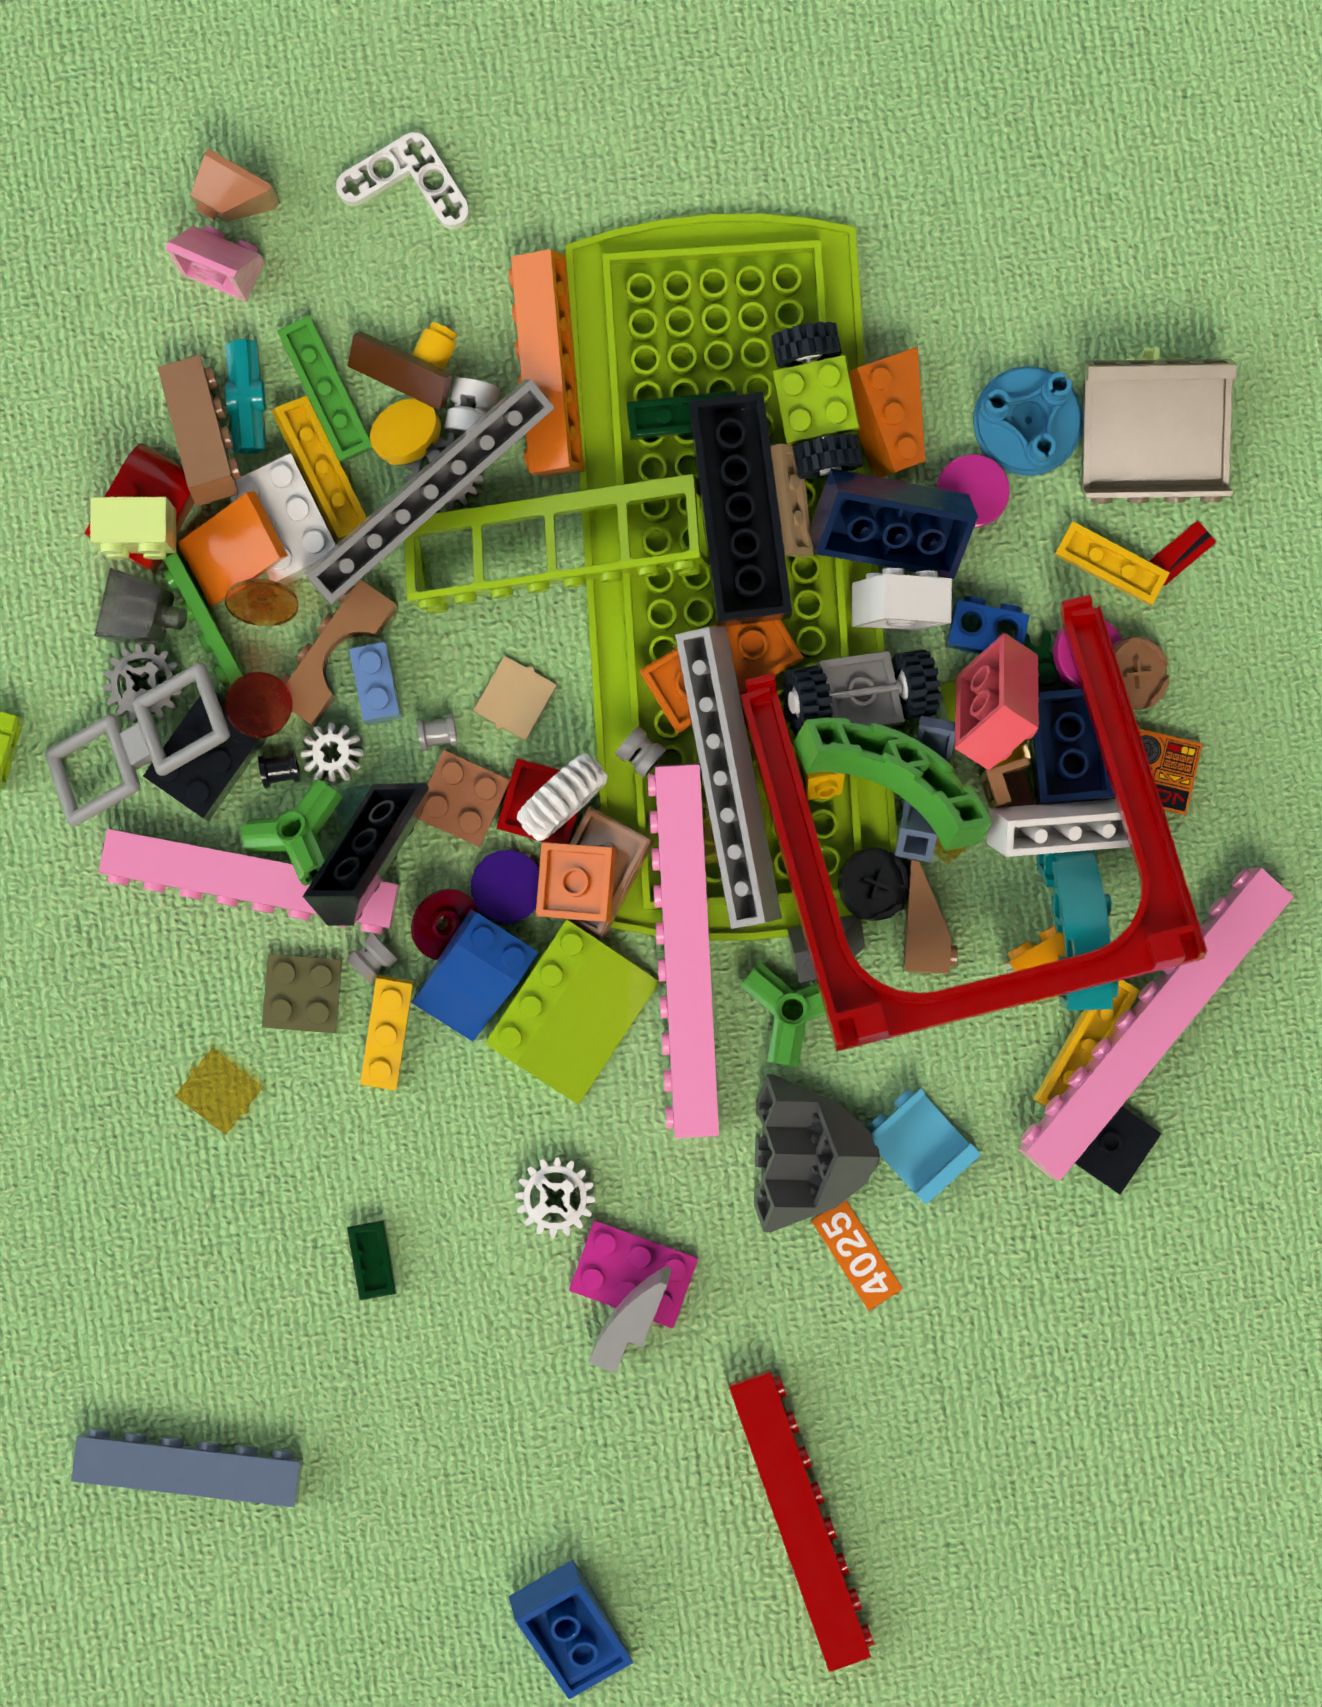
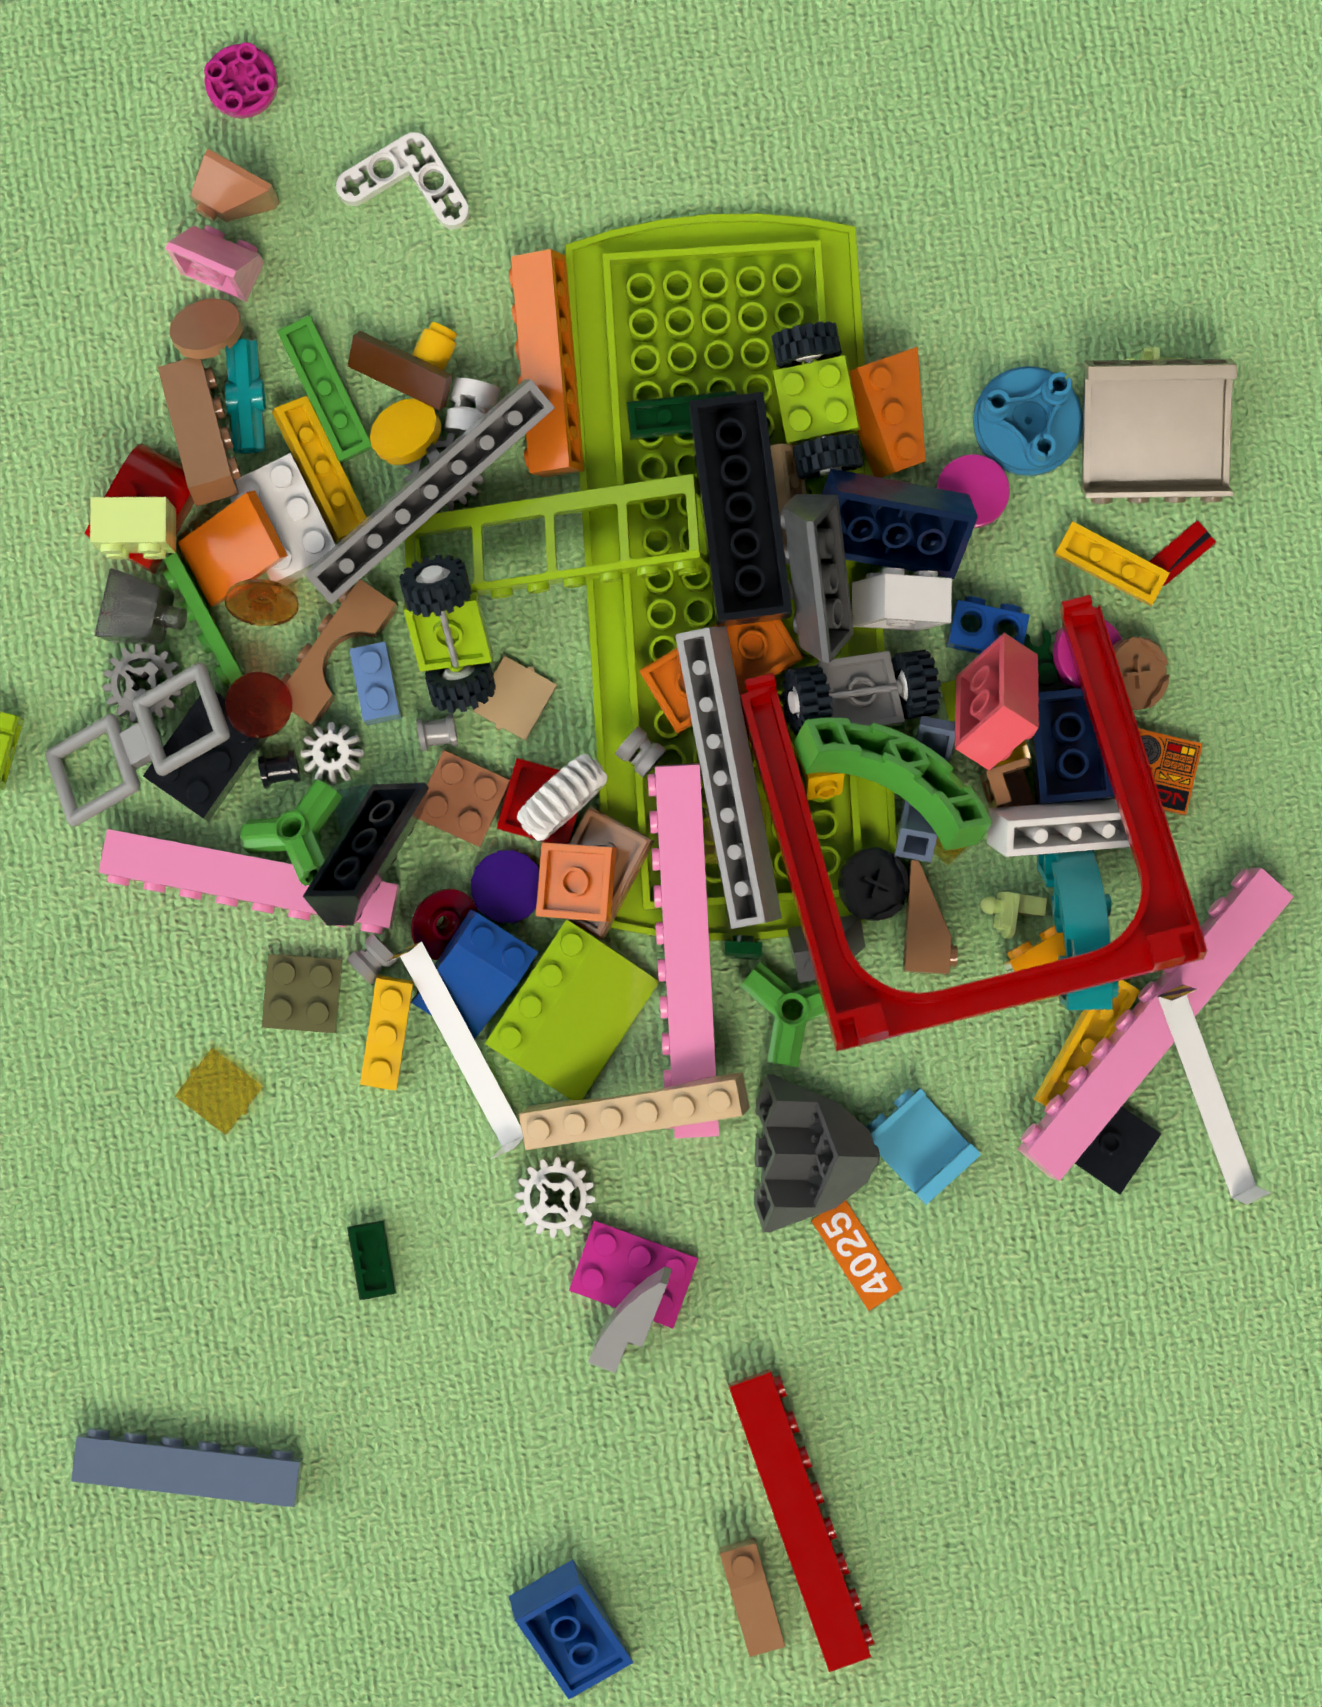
none -> medium nougat tile [169,298,243,359]
none -> dark pink tile [204,42,278,119]
none -> white sticker [386,941,523,1159]
none -> plate [399,555,496,713]
none -> tan arch [519,1072,750,1150]
none -> medium nougat slope [719,1537,785,1657]
none -> dark green plate [723,935,762,960]
none -> dark grey slope [781,494,854,663]
none -> yellowish green piece [980,892,1047,939]
none -> white sticker [1158,985,1272,1205]

